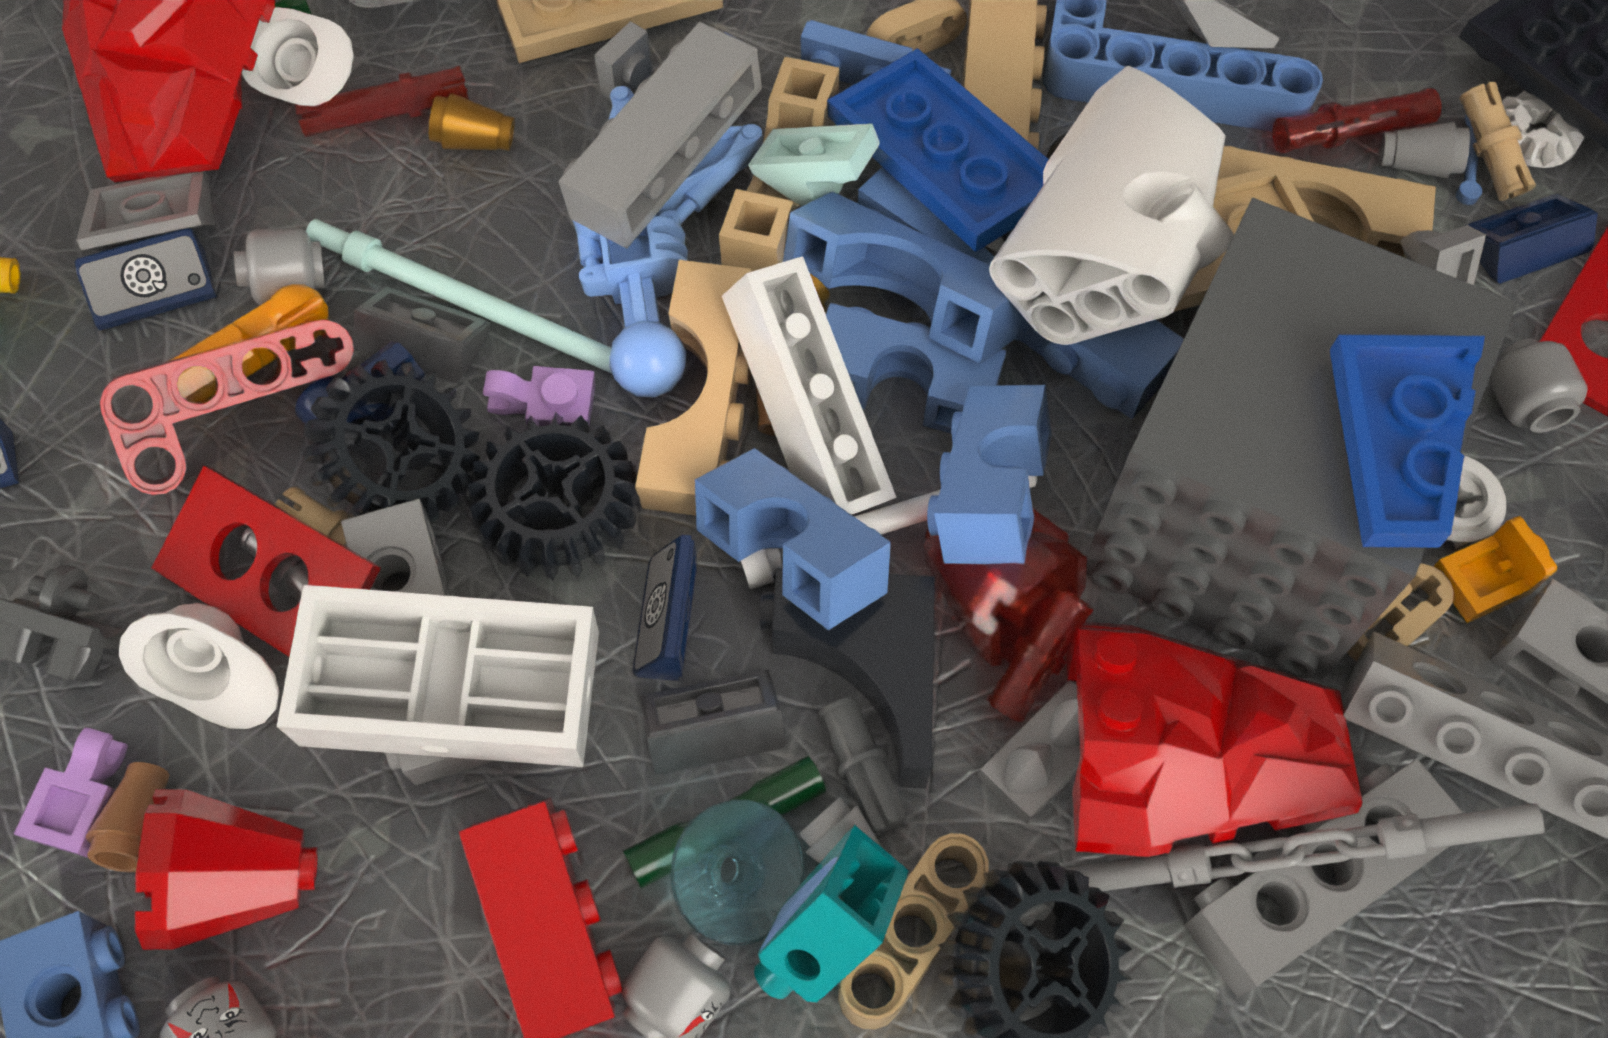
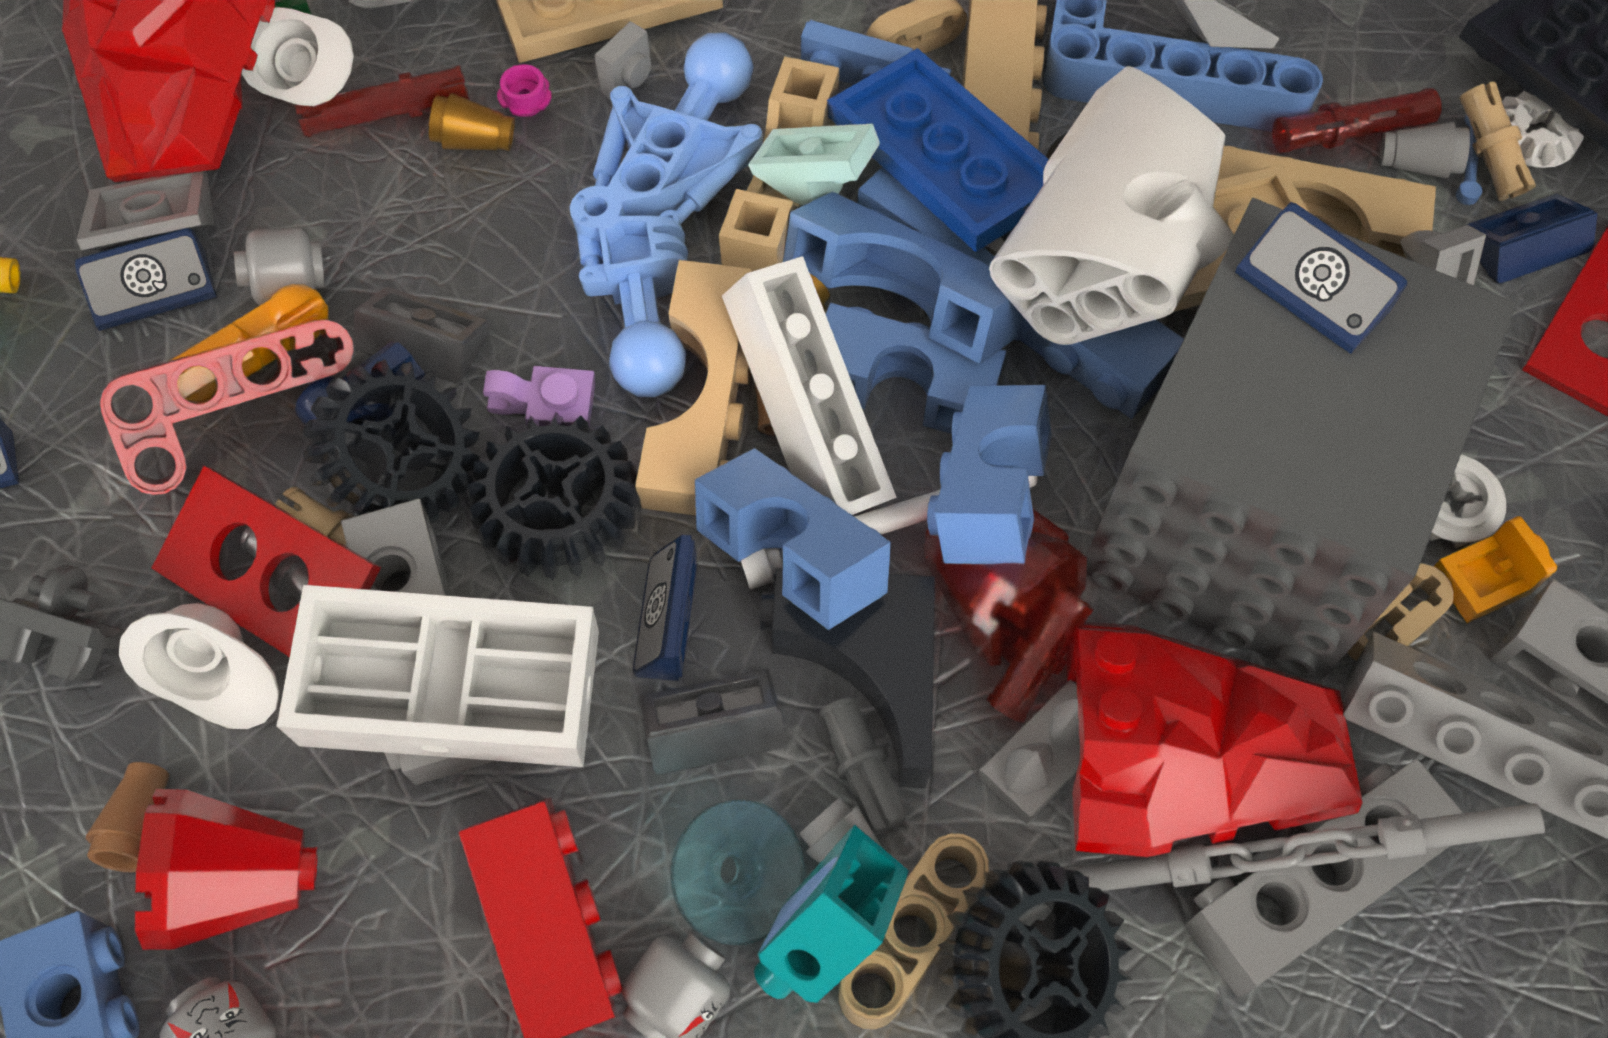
lavender plate [14,727,128,858] -> none
light aqua bar [306,219,612,374] -> none
light grey brick [558,21,762,249] -> none
dark green piece [623,756,826,889] -> none
blue wing [1329,335,1485,548] -> none
light grey head [1489,338,1588,433] -> none
none -> dark pink plate [497,64,552,117]
none -> slope [1235,202,1407,354]

